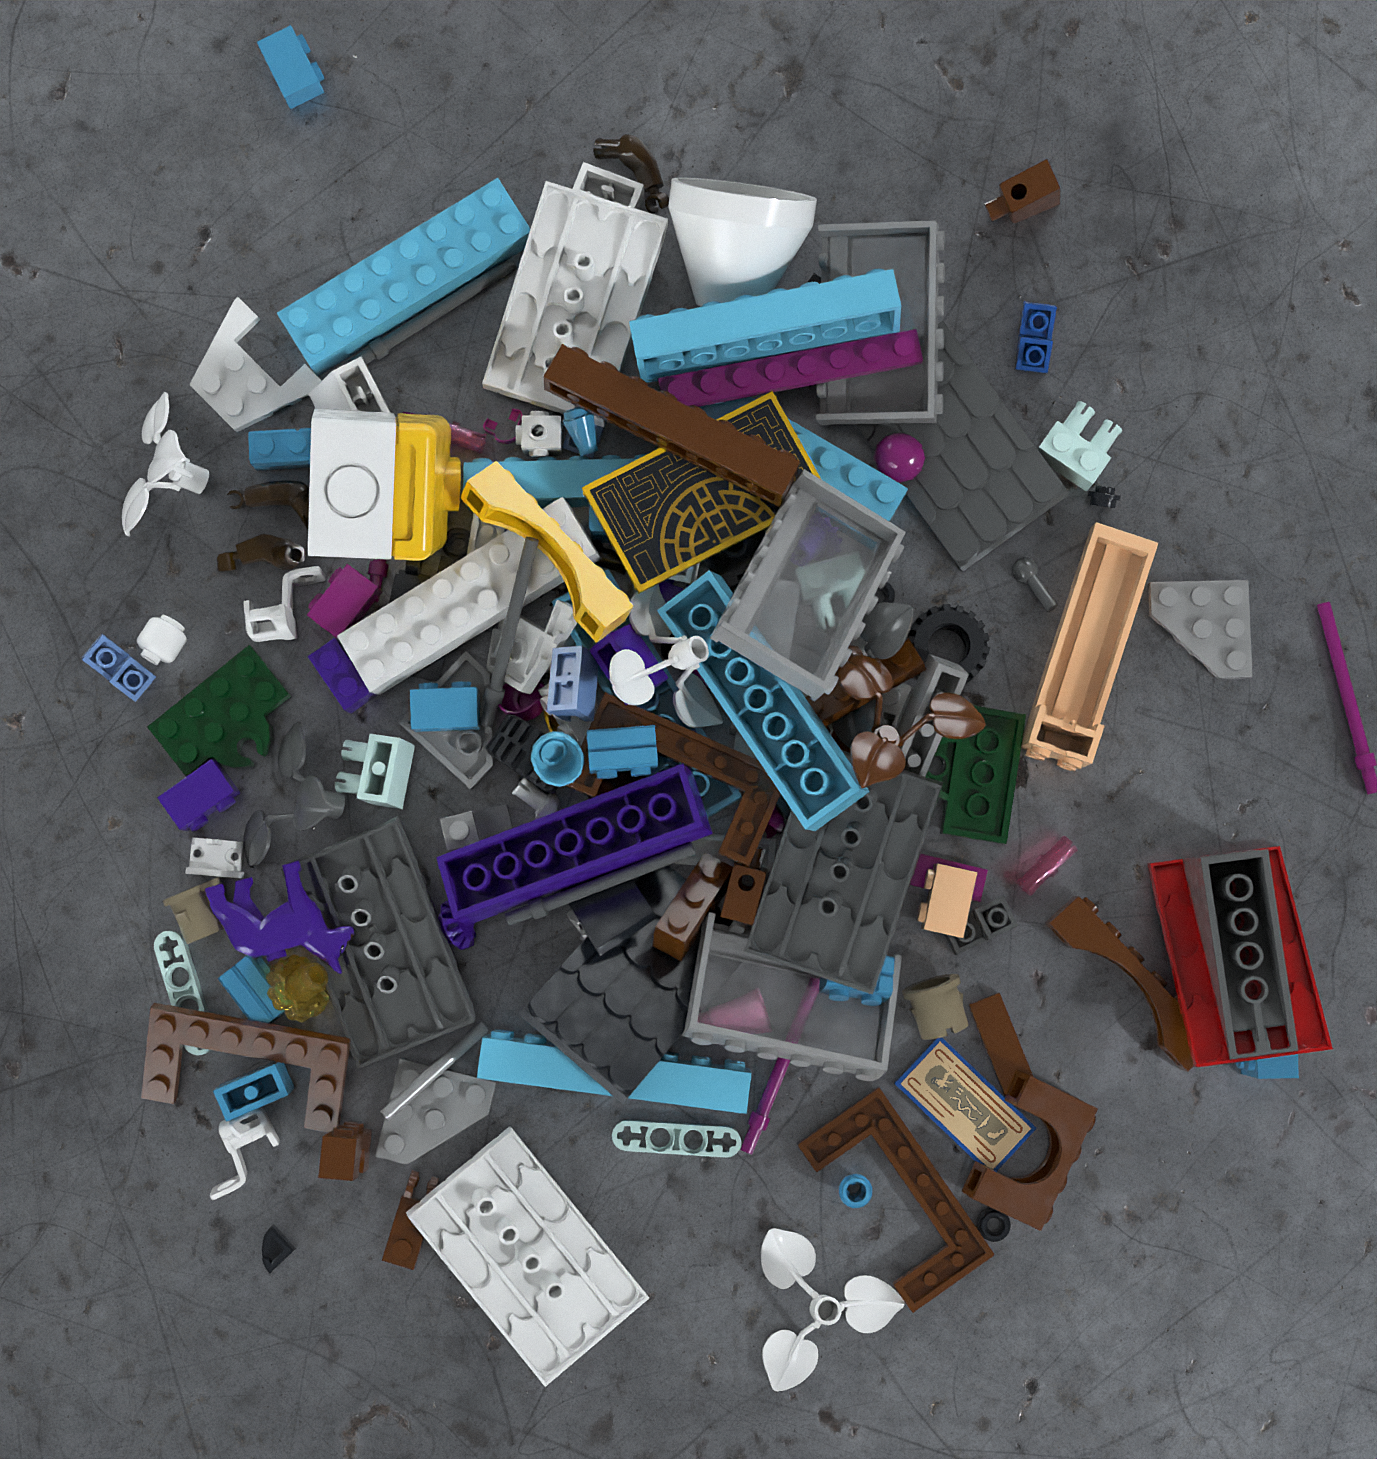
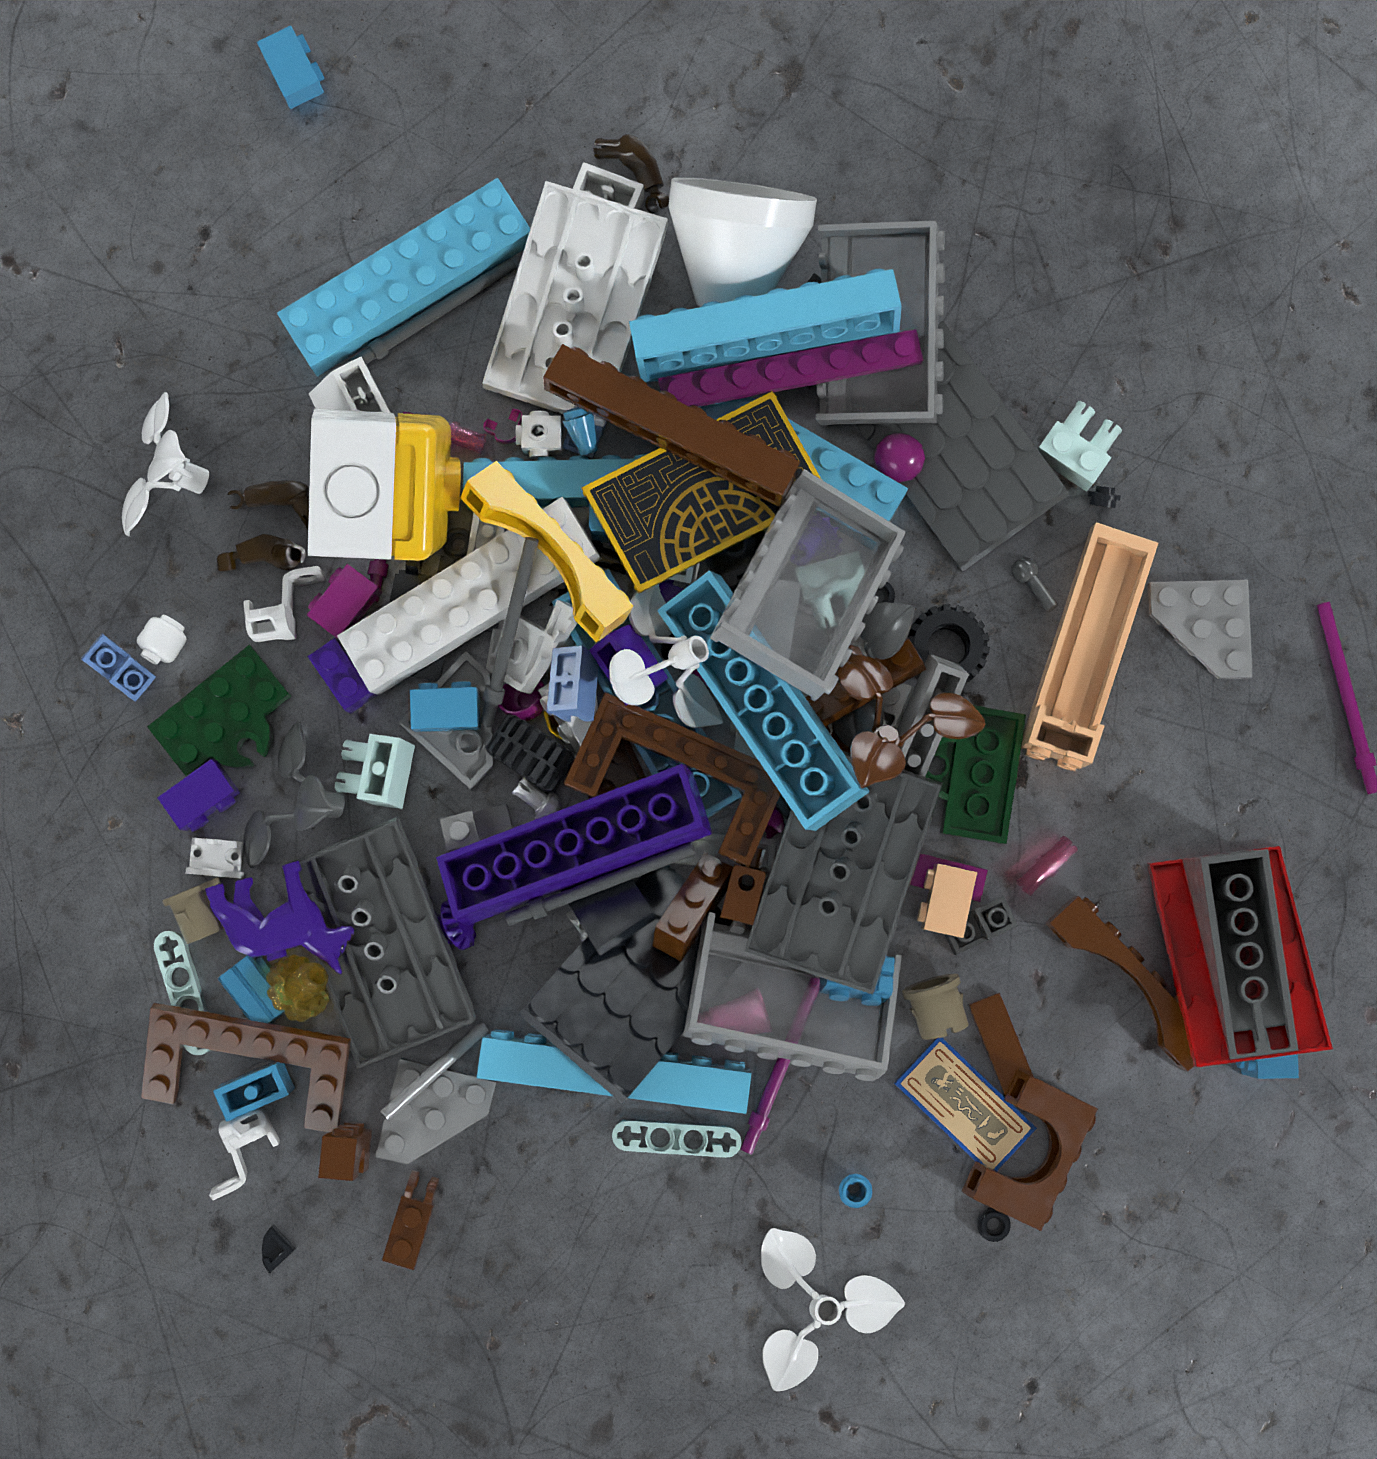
white wing [189,297,322,432] -> none
dark azure brick [248,428,311,471] -> none
white piece [406,1126,649,1387] -> none
medium azure hair [531,731,584,787] -> none
dark azure brick [586,725,658,779] -> none
reddish brown plate [797,1087,995,1313] -> none
reddish brown torso [984,159,1060,223] -> none
blue slope [1015,301,1057,373] -> none

